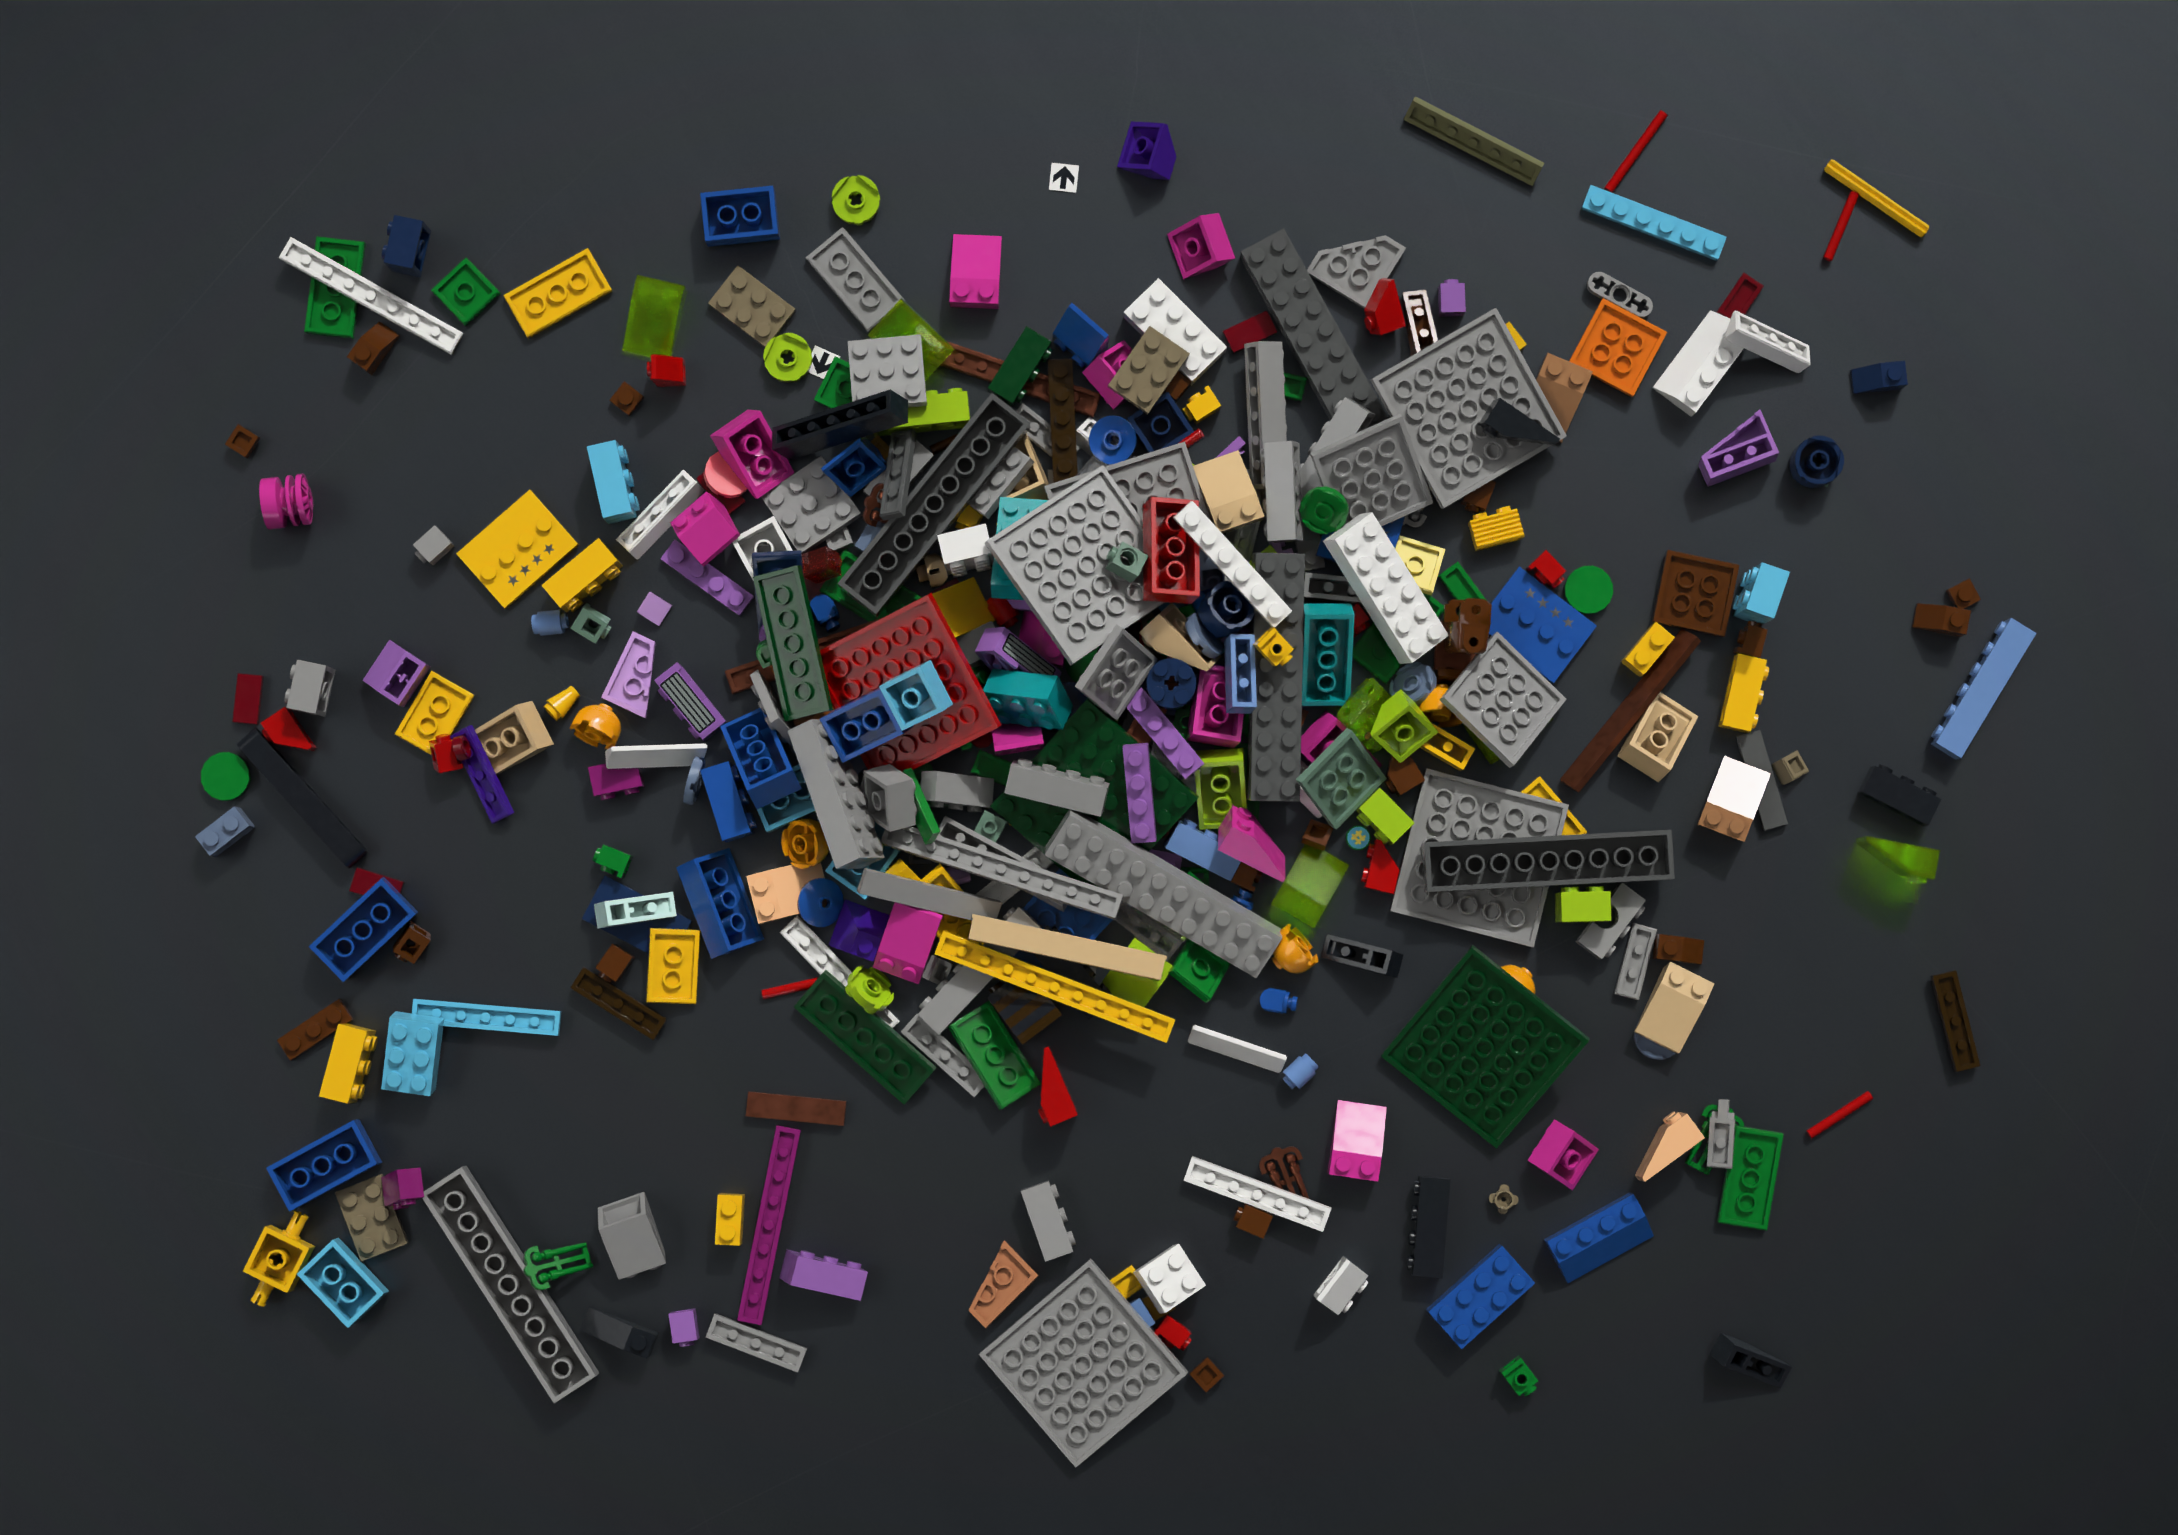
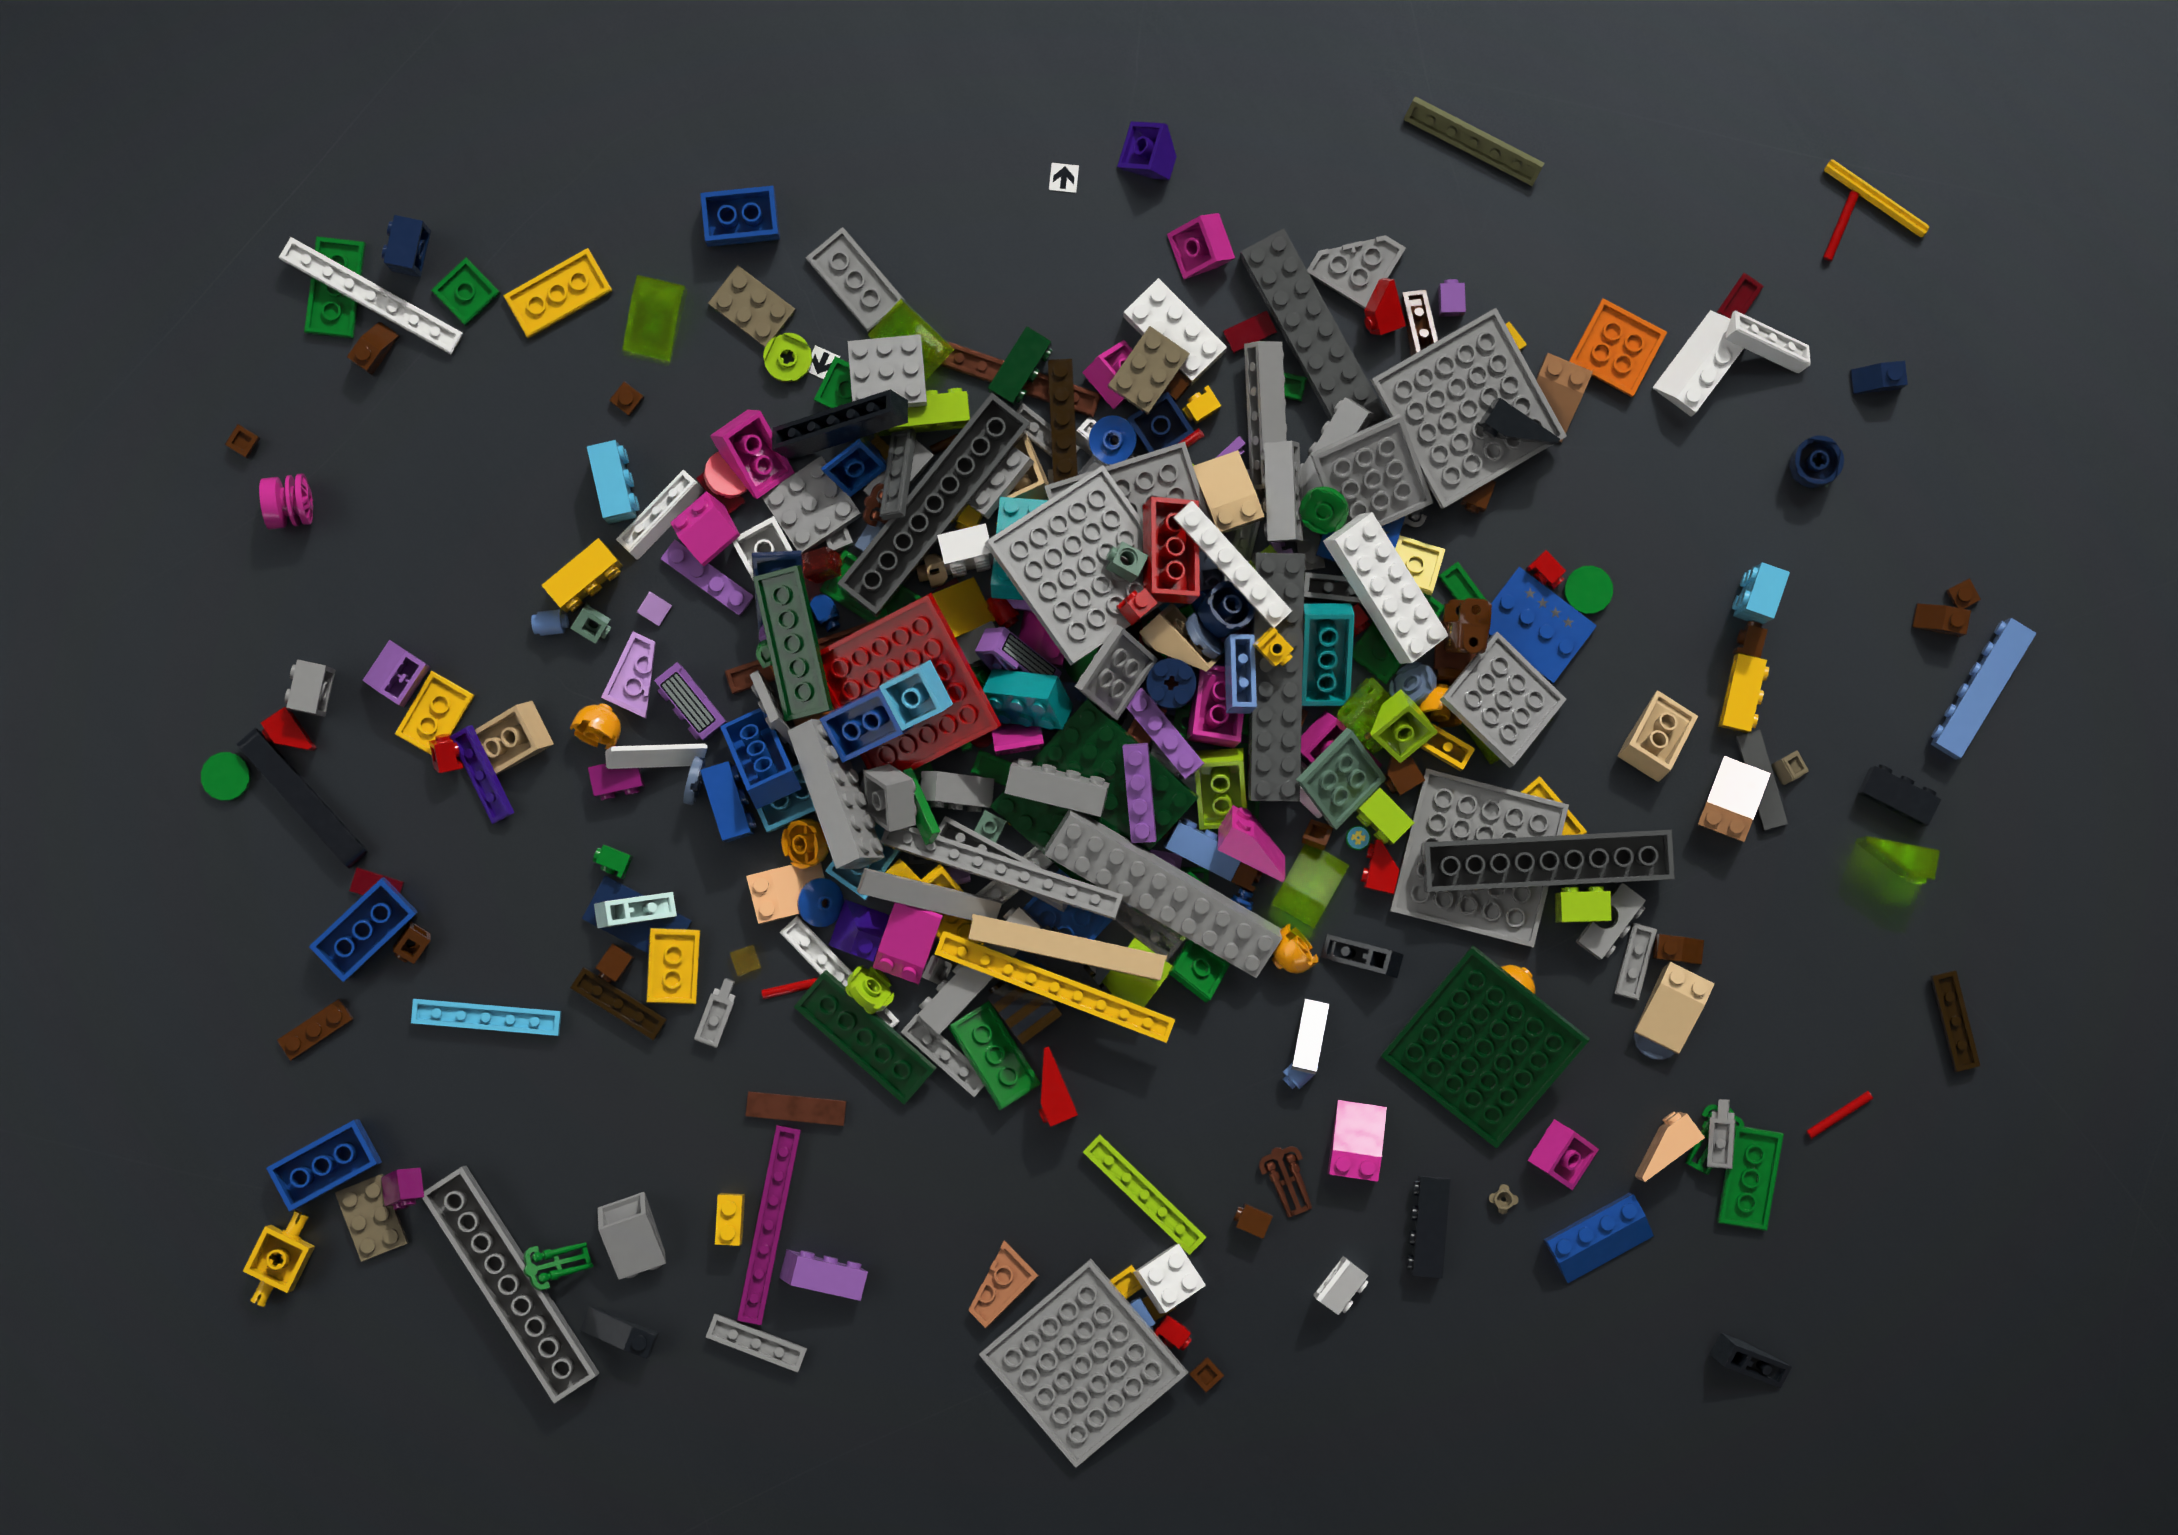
sand blue brick [195,806,255,857] -> none
dark red tile [232,673,264,725] -> none
medium azure brick [297,1238,389,1328] -> none
yellow brick [319,1023,378,1104] -> none
medium azure brick [381,1011,444,1096] -> none
light grey brick [413,525,455,565] -> none
dark red tile [452,735,471,761] -> none
yellow plate [456,490,579,609] -> none
yellow cone [543,685,580,721] -> none
red slope [647,354,686,387] -> none
medium lavender brick [669,1308,700,1347] -> none
blue slope [676,848,764,959] -> none
lime plate [832,175,880,225] -> none
dark pink slope [949,234,1002,309] -> none
light grey brick [1021,1180,1076,1262] -> none
blue slope [1053,303,1109,368] -> none
white plate [1184,1156,1332,1232] -> none
white slope [1188,1025,1287,1073] -> none
blue arm [1260,988,1298,1014] -> none
blue brick [1426,1244,1535,1349] -> none
yellow brick [1468,506,1525,551] -> none
green brick [1499,1356,1538,1396] -> none
copper tile [1560,629,1701,793] -> none
medium azure plate [1581,185,1727,261] -> none
light grey beam [1587,272,1653,319] -> none
red bar [1604,110,1668,193] -> none
yellow brick [1621,622,1675,677] -> none
reddish brown plate [1652,550,1739,637] -> none
medium lavender wedge [1698,409,1779,487] -> none
none -> light grey hinge [694,978,736,1048]
none -> clear yellow tile [730,945,762,976]
none -> lime plate [1083,1134,1206,1255]
none -> red brick [1116,588,1158,625]
none -> tile [1291,999,1329,1074]

